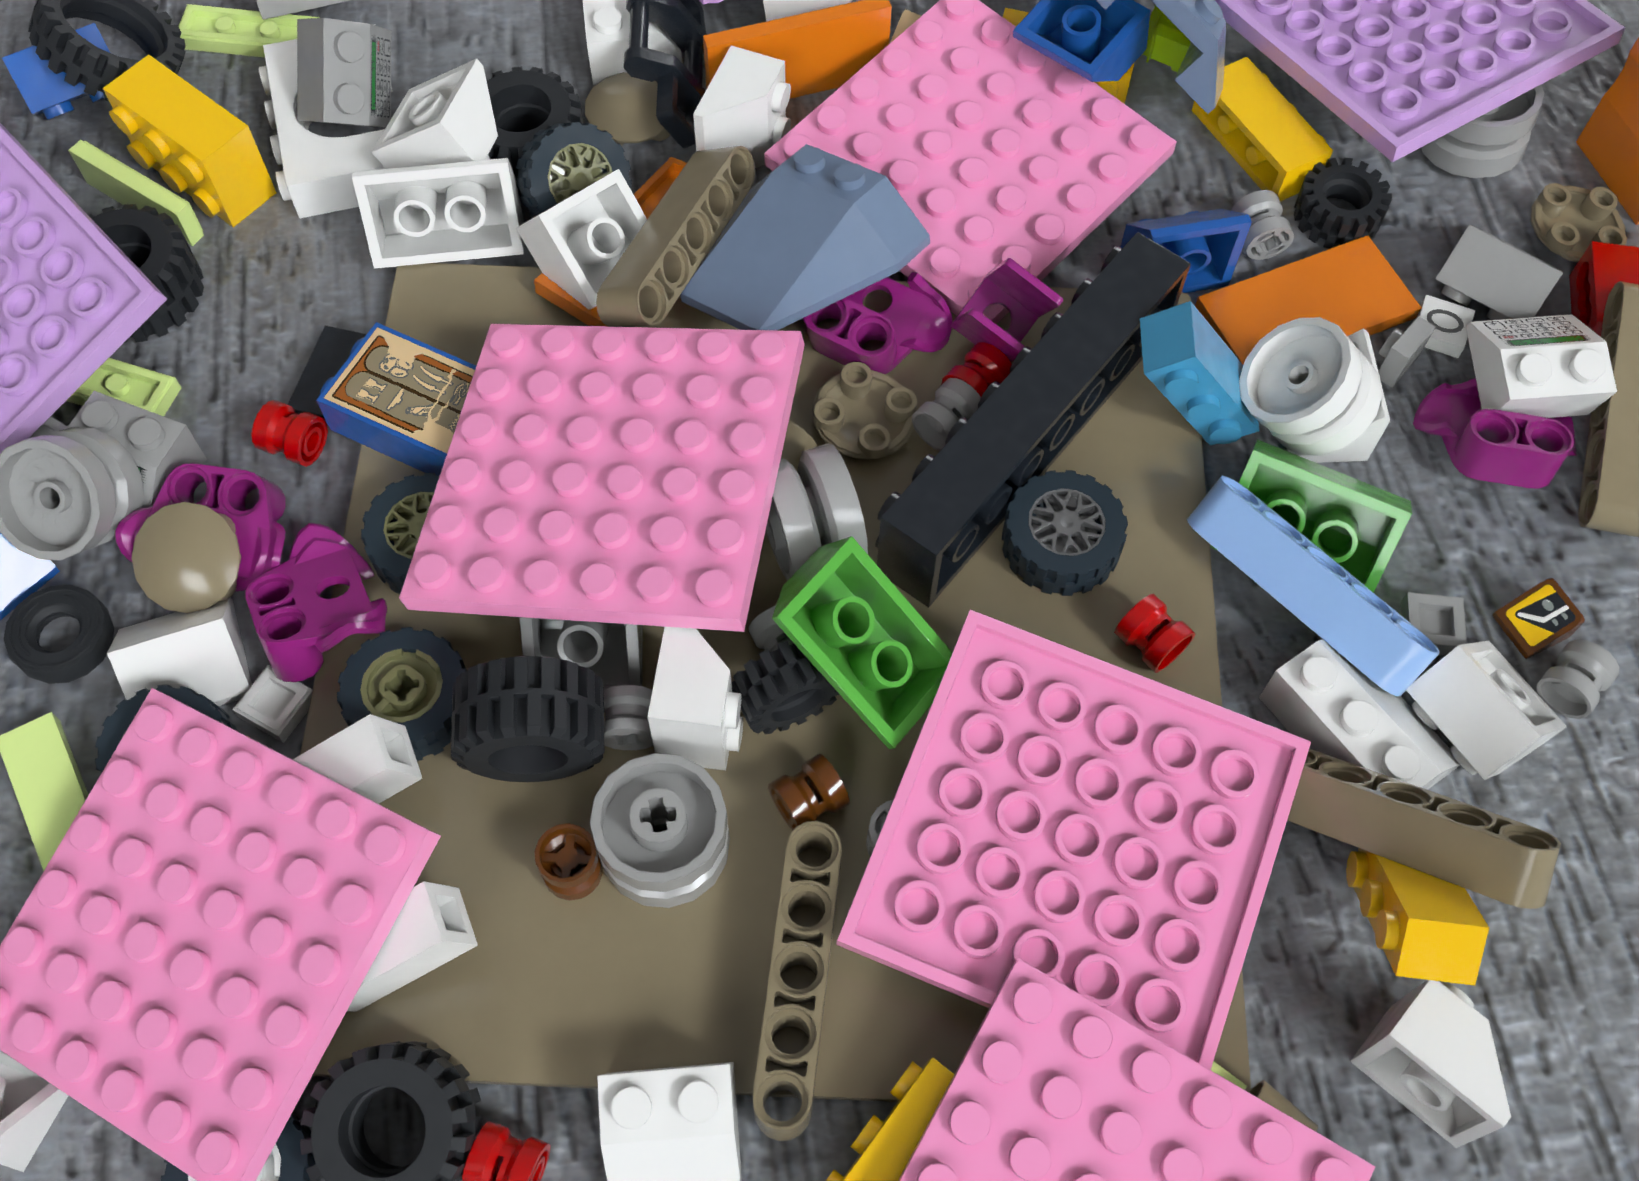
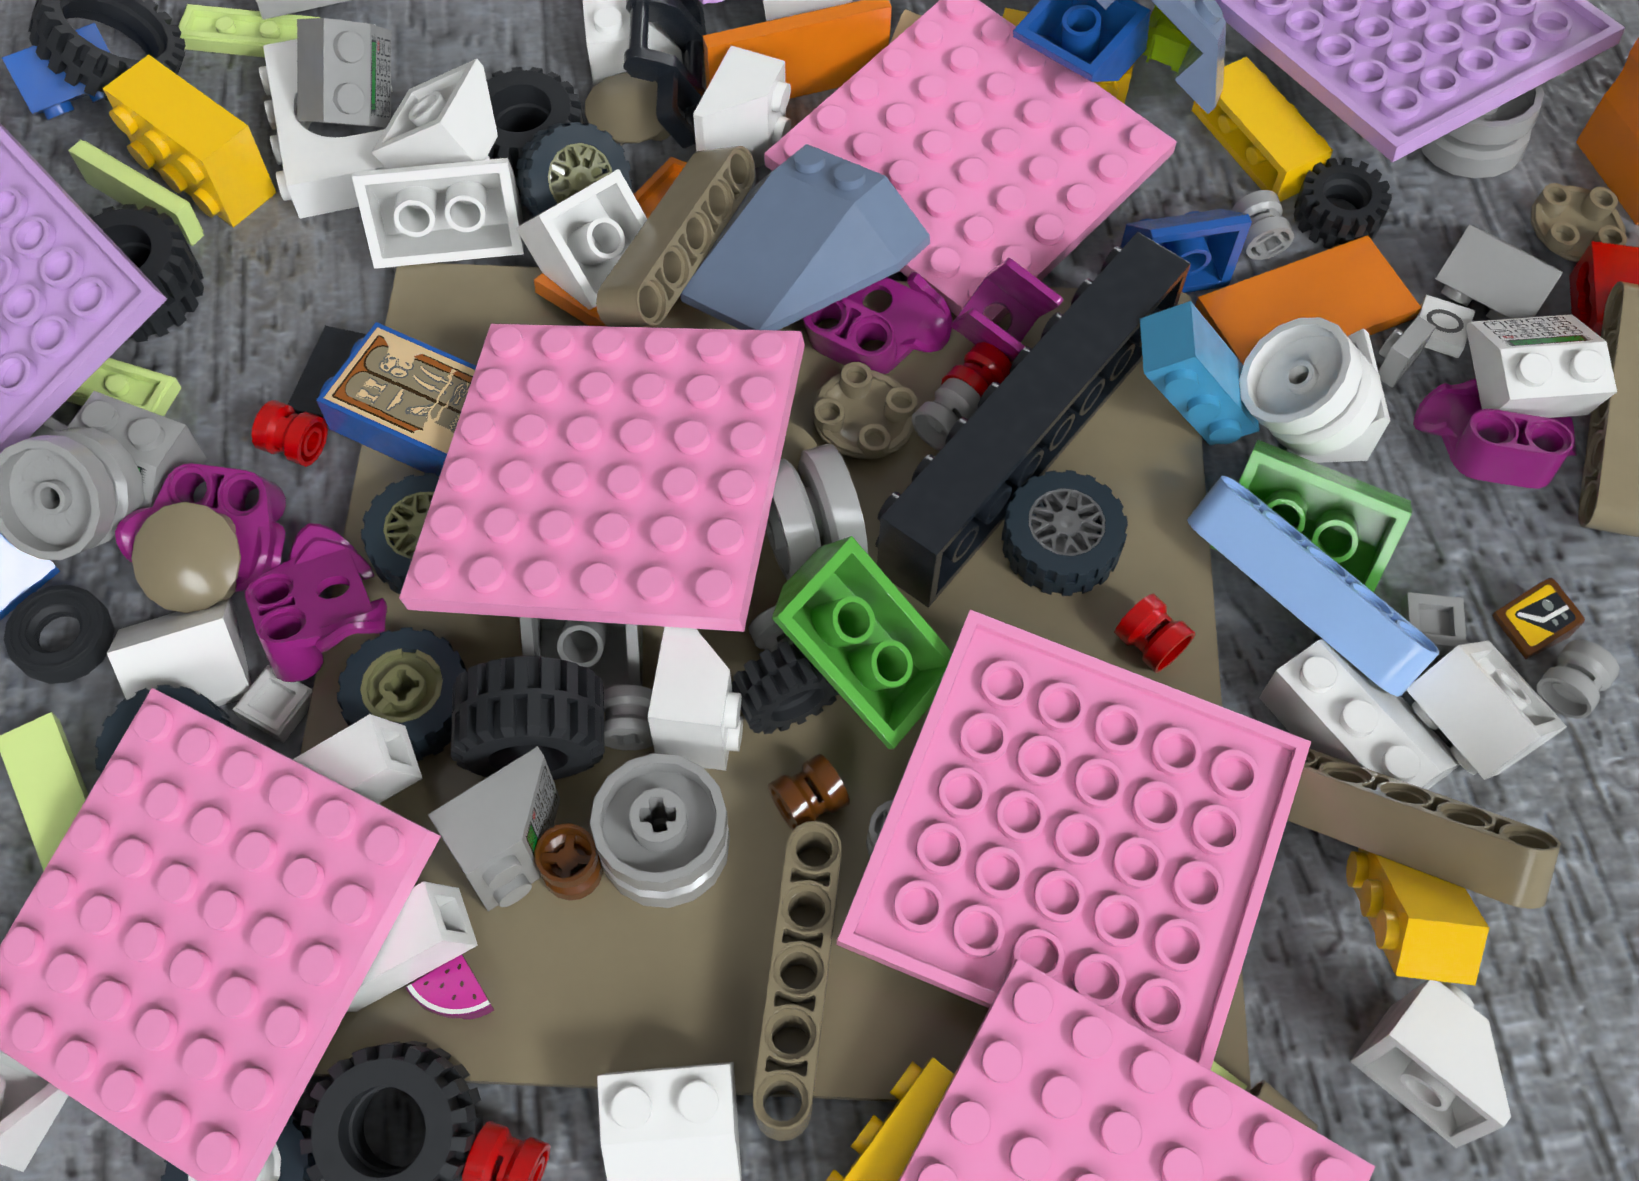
none -> dark pink tile [406,954,494,1020]
none -> light grey slope [428,746,560,911]

